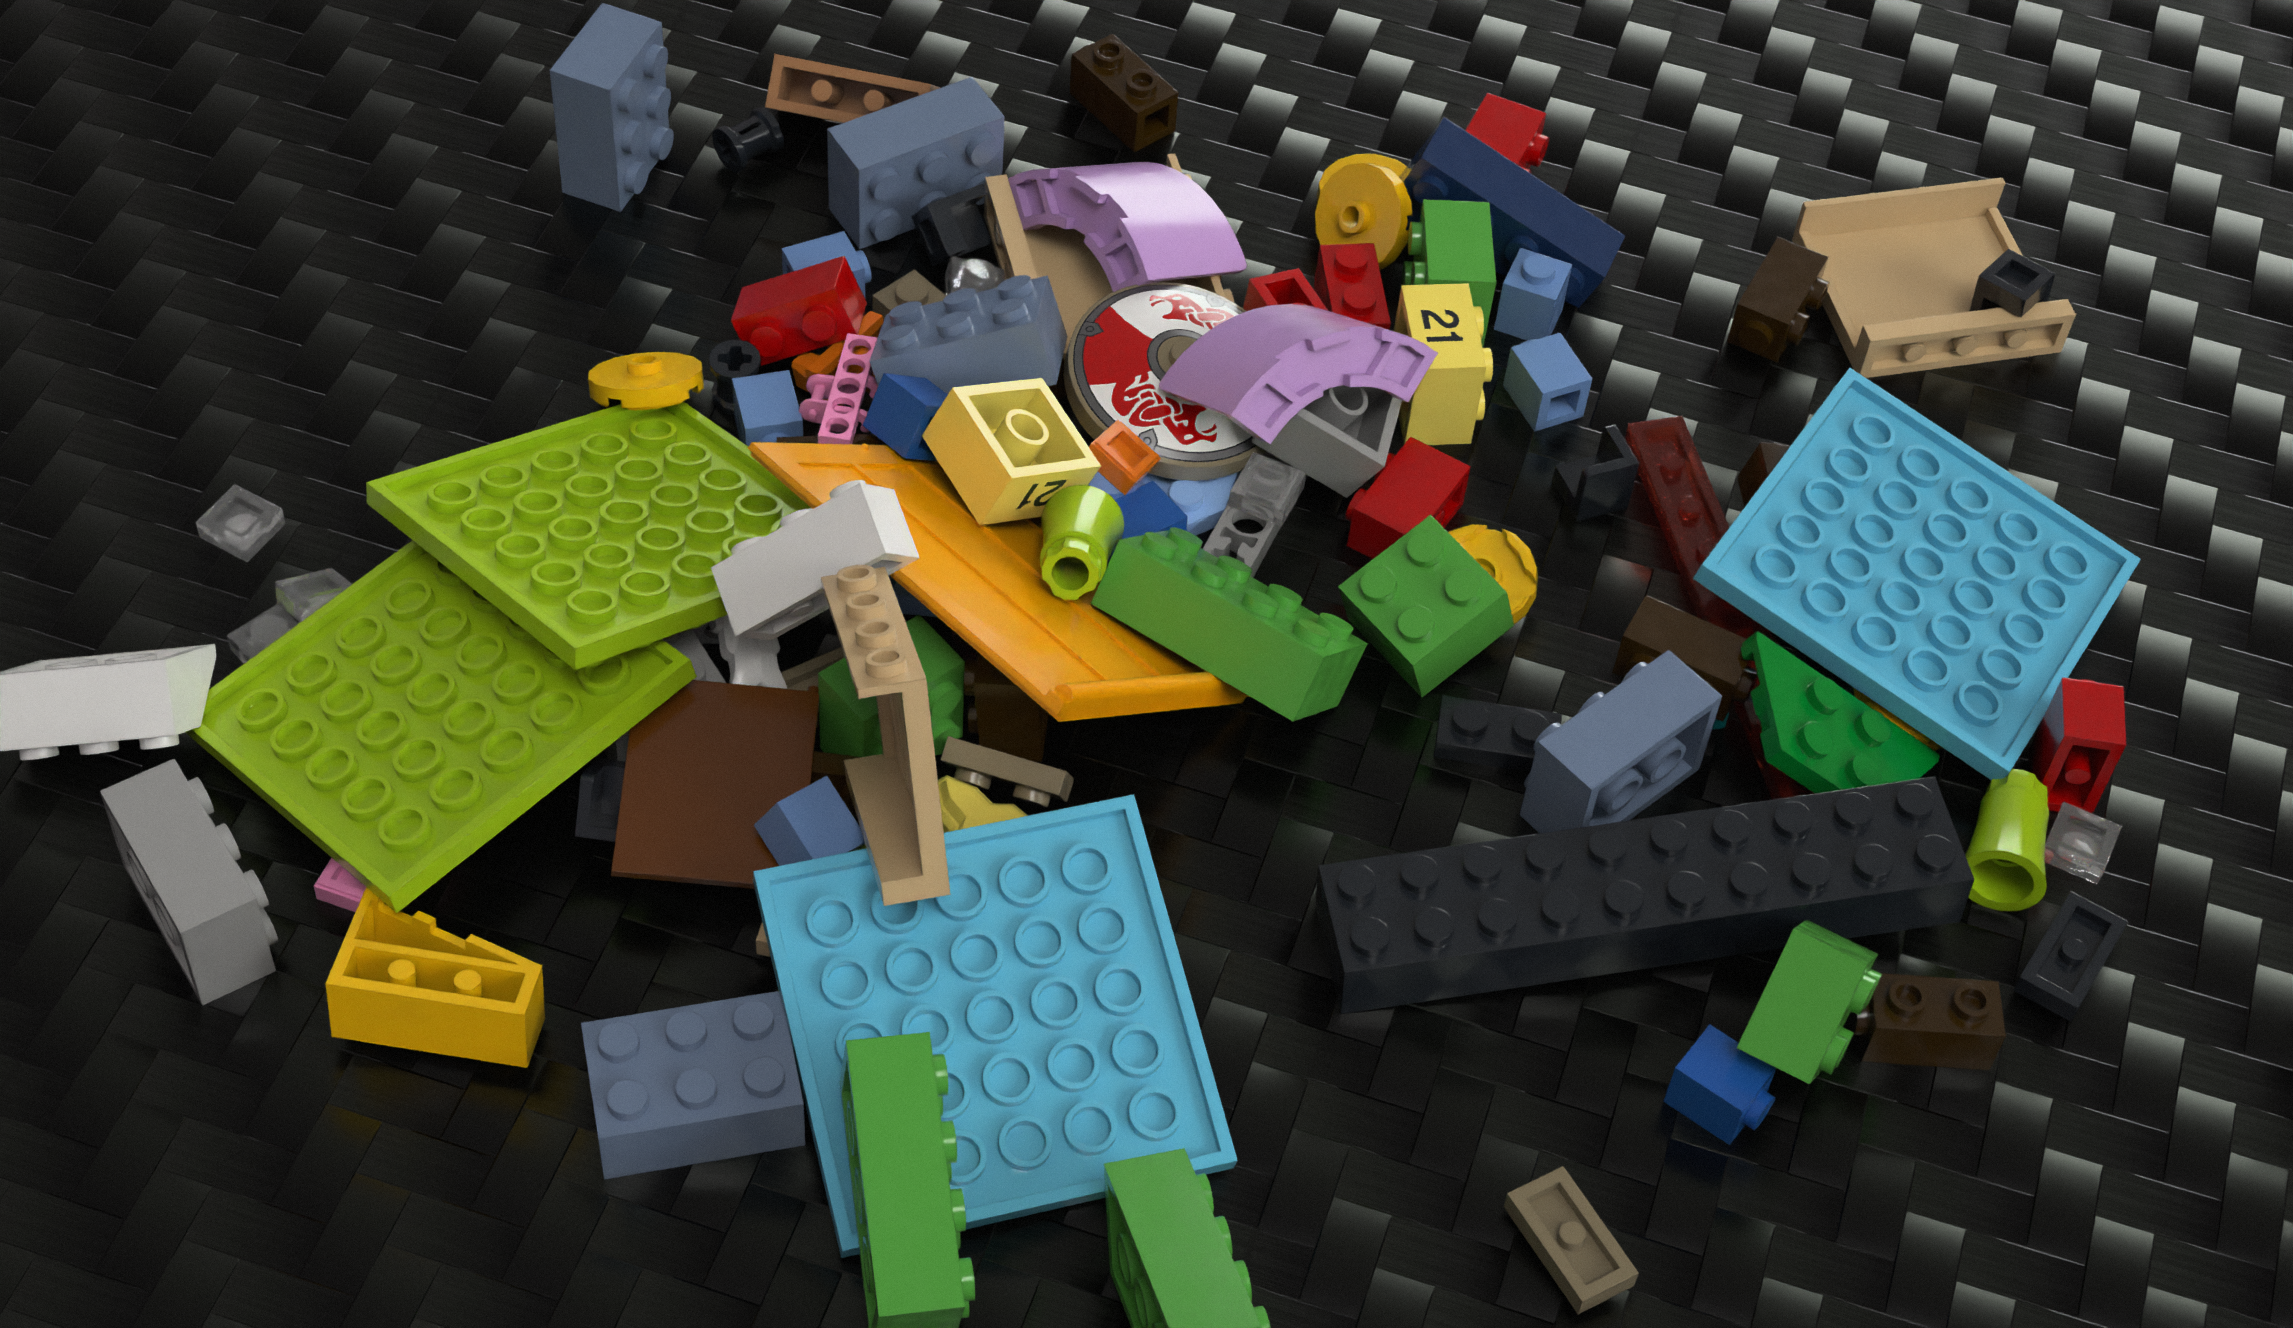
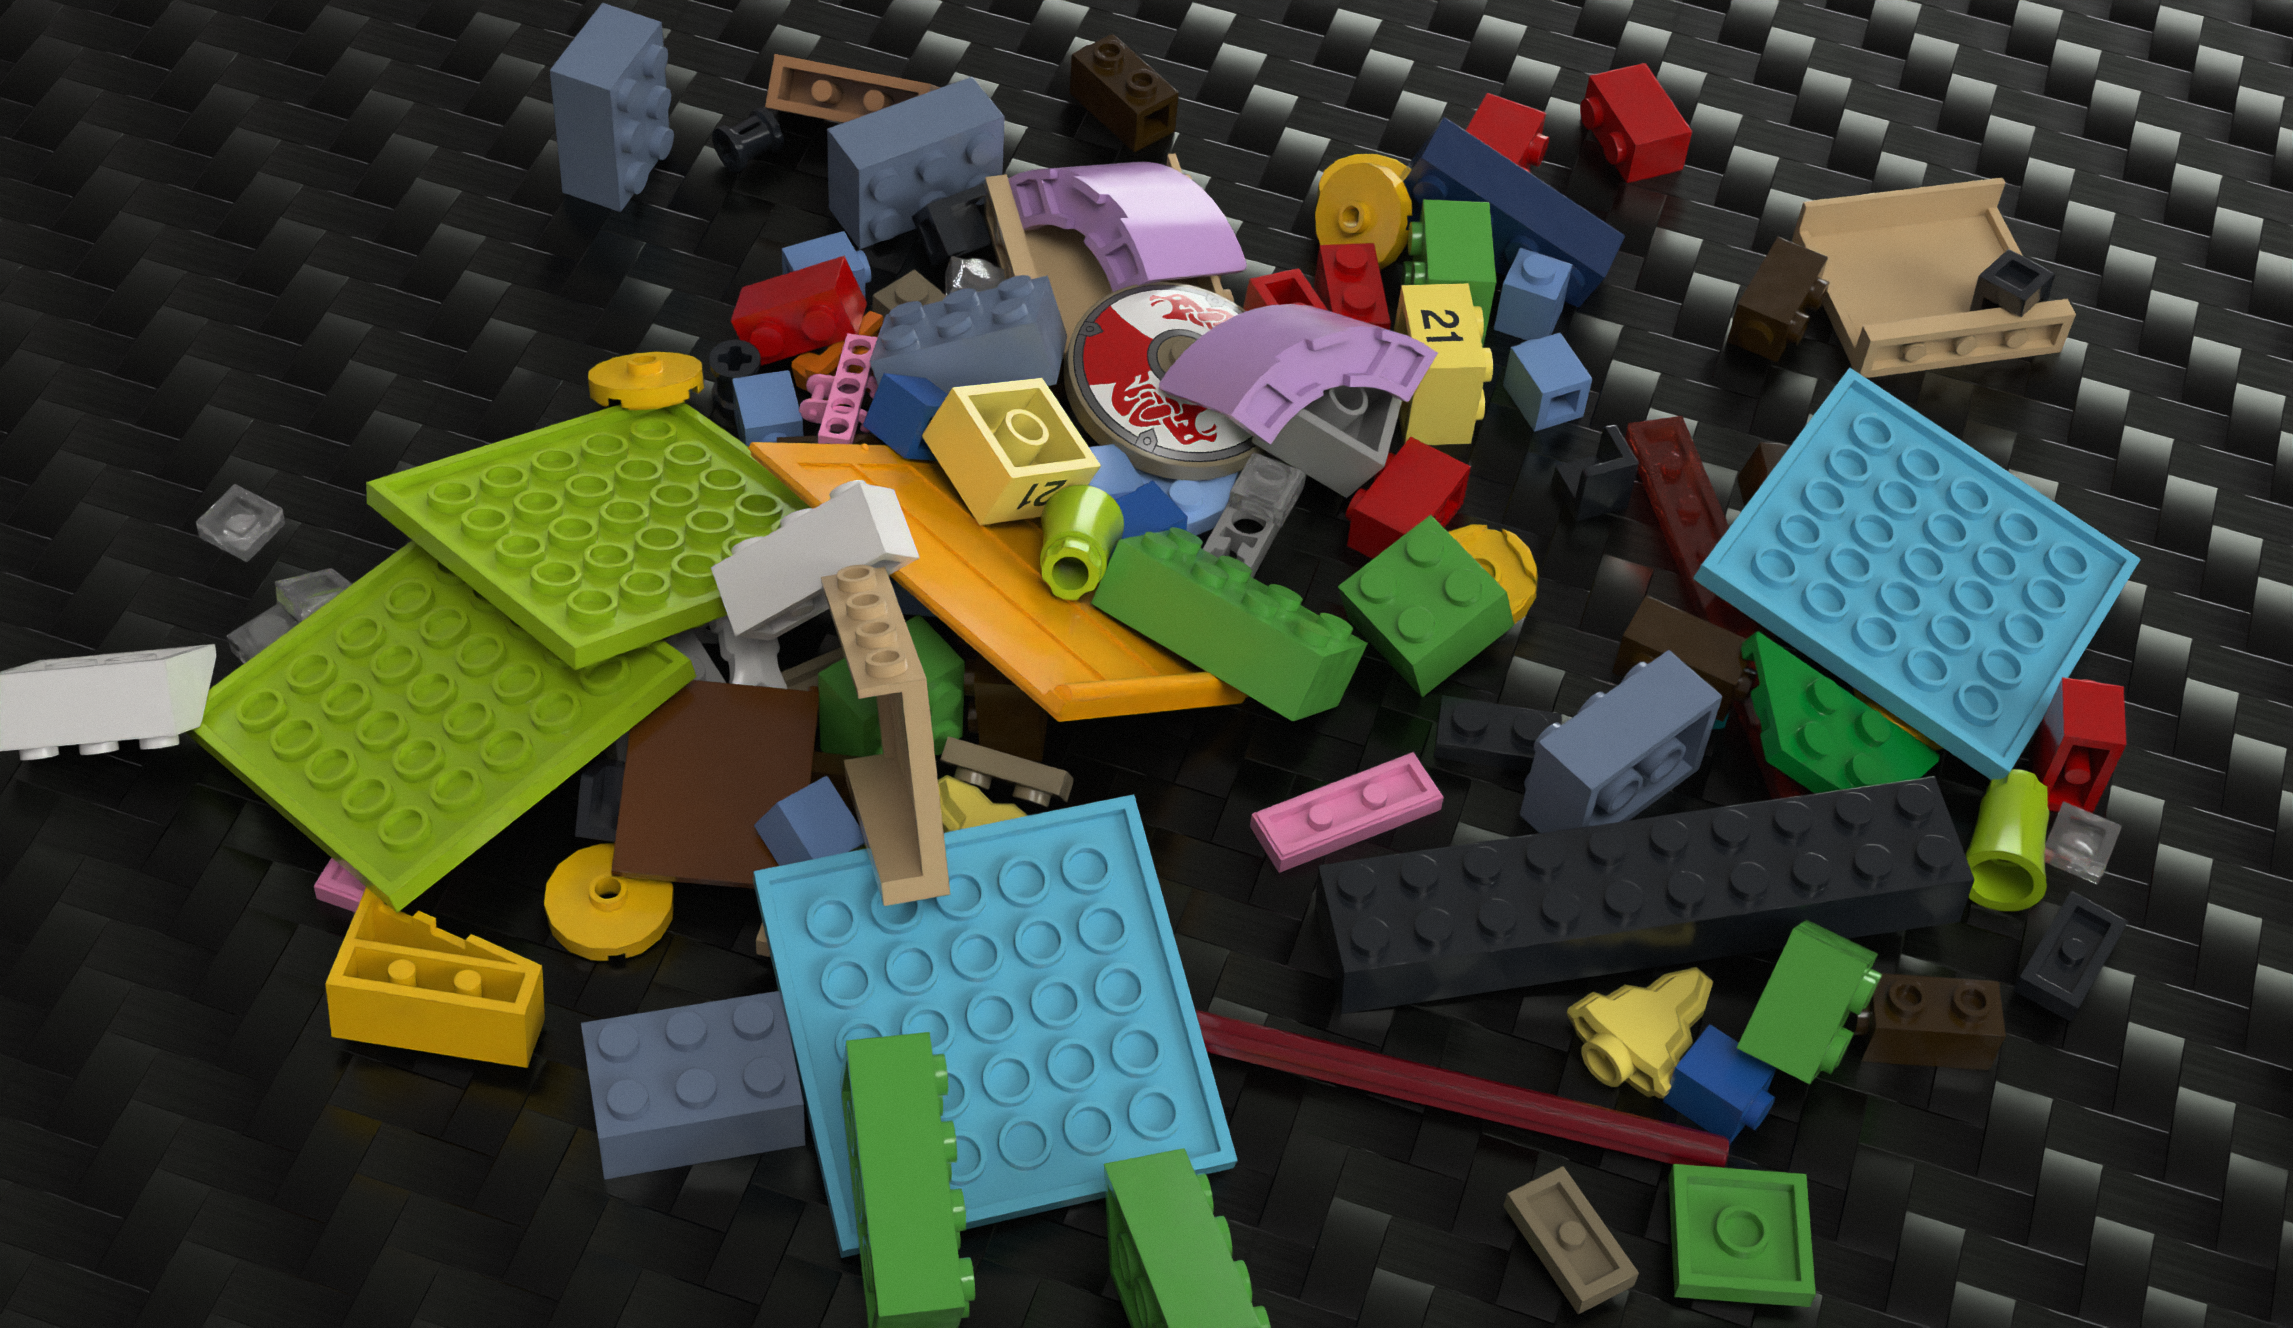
light grey brick [100,758,278,1006] -> none
orange tile [1089,420,1161,495] -> none
none -> yellow plate [544,843,674,961]
none -> dark red axle [1195,1009,1729,1168]
none -> bright pink tile [1250,752,1444,873]
none -> light yellow rock [1567,967,1713,1098]
none -> red brick [1580,63,1692,183]
none -> bright green plate [1668,1164,1816,1307]

